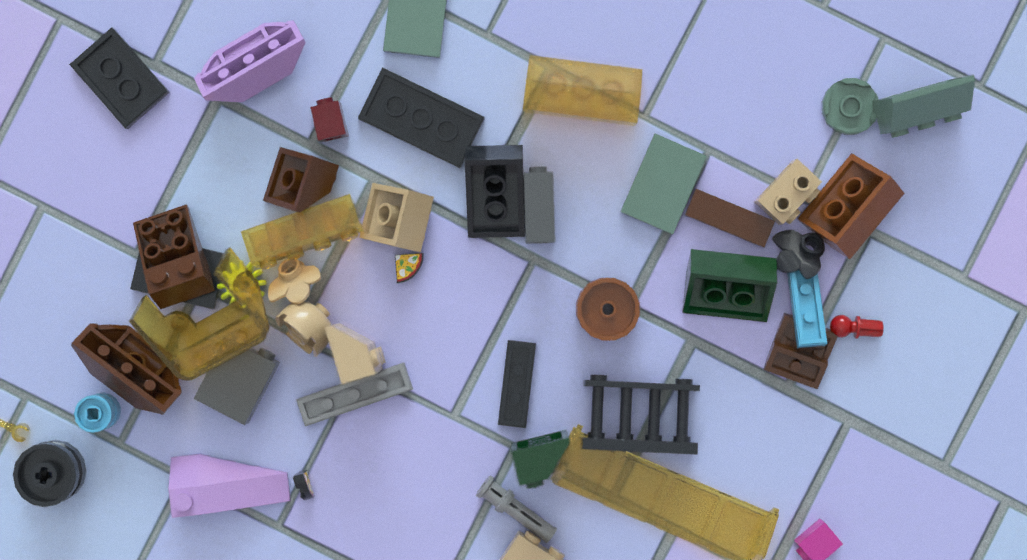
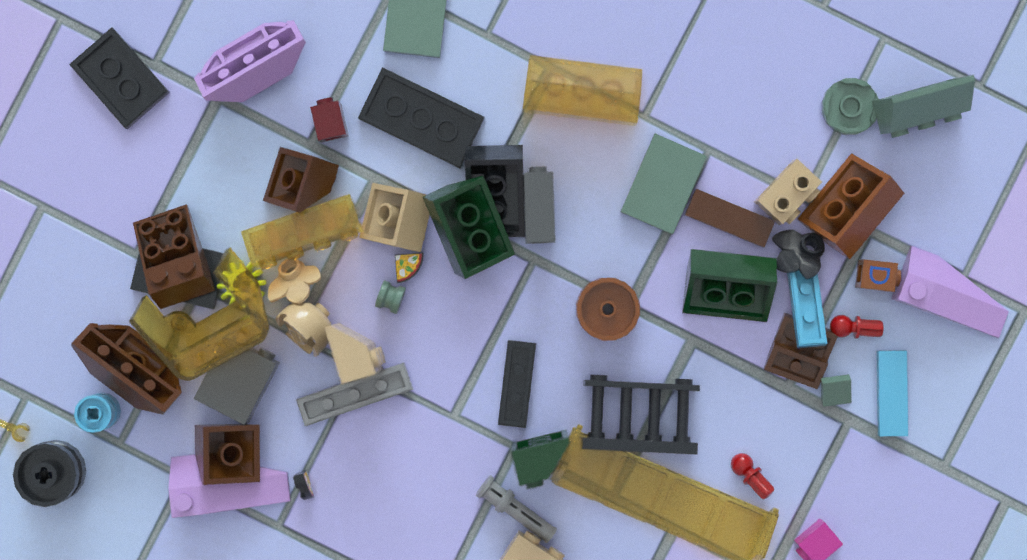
none -> reddish brown slope [195,424,260,485]
none -> sand green wheel [375,280,406,314]
none -> dark green slope [423,176,515,279]
none -> red axle [731,453,775,500]
none -> sand green tile [821,374,852,407]
none -> dark orange brick [855,259,901,292]
none -> medium azure tile [877,350,908,437]
none -> lavender wedge [891,246,1009,338]

